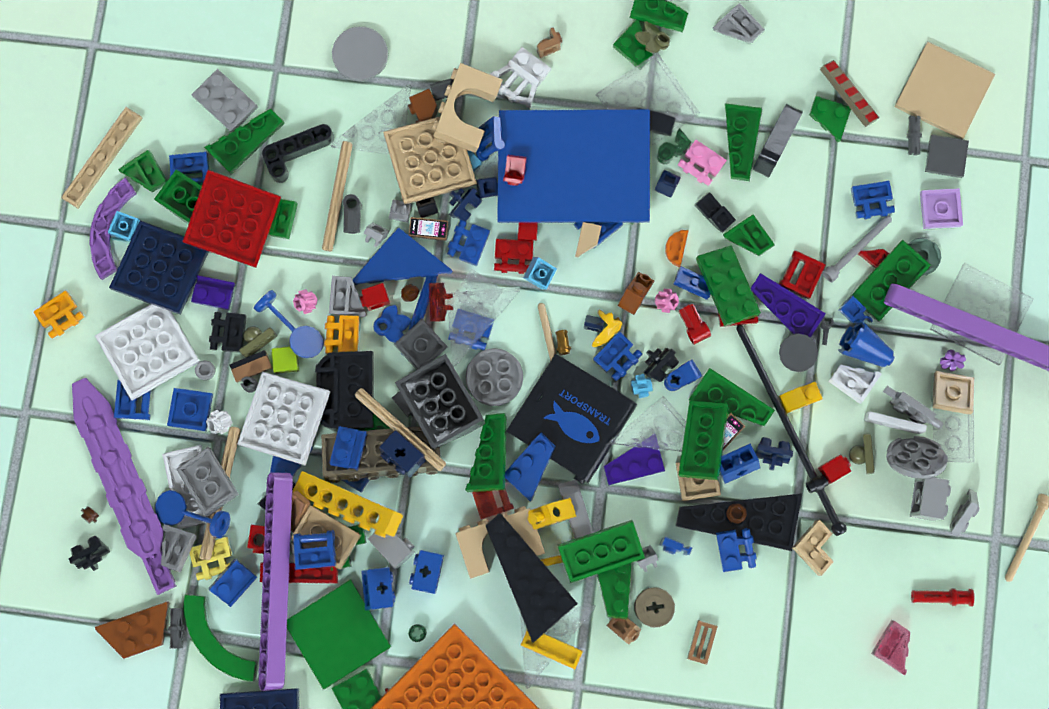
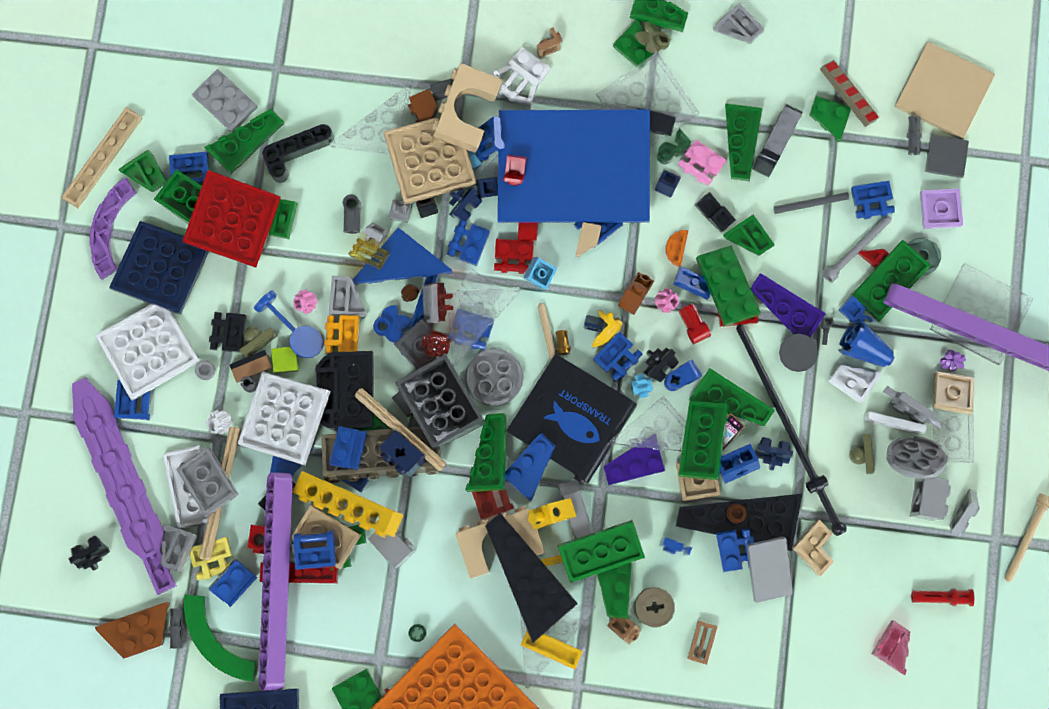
light orange plate [33,290,84,339] -> none
reddish brown plate [80,506,99,524] -> none
medium azure piece [108,211,141,242] -> none
blue piece [155,490,230,538] -> none
blue plate [167,388,213,432] -> none
dark purple plate [191,275,236,310] -> none
green tile [287,579,392,690] -> none
medium nougat tile [291,491,311,533] -> none
tan axle [322,141,353,252] -> none
light grey tile [332,27,388,82] -> none
red brick [360,283,391,311] -> none
blue brick [361,567,395,610] -> none
tile [409,217,449,241] -> none
blue brick [409,550,444,594] -> none
light grey tile [637,545,658,572] -> none
red plate [778,251,826,299] -> none
yellow slope [779,382,823,414] -> none
red brick [818,455,851,484] -> none
none -> clear yellow tile [348,238,390,270]
none -> clear red head [421,330,451,357]
none -> light grey tile [423,284,439,323]
none -> light grey tile [746,537,793,603]
none -> dark grey bar [773,192,849,214]

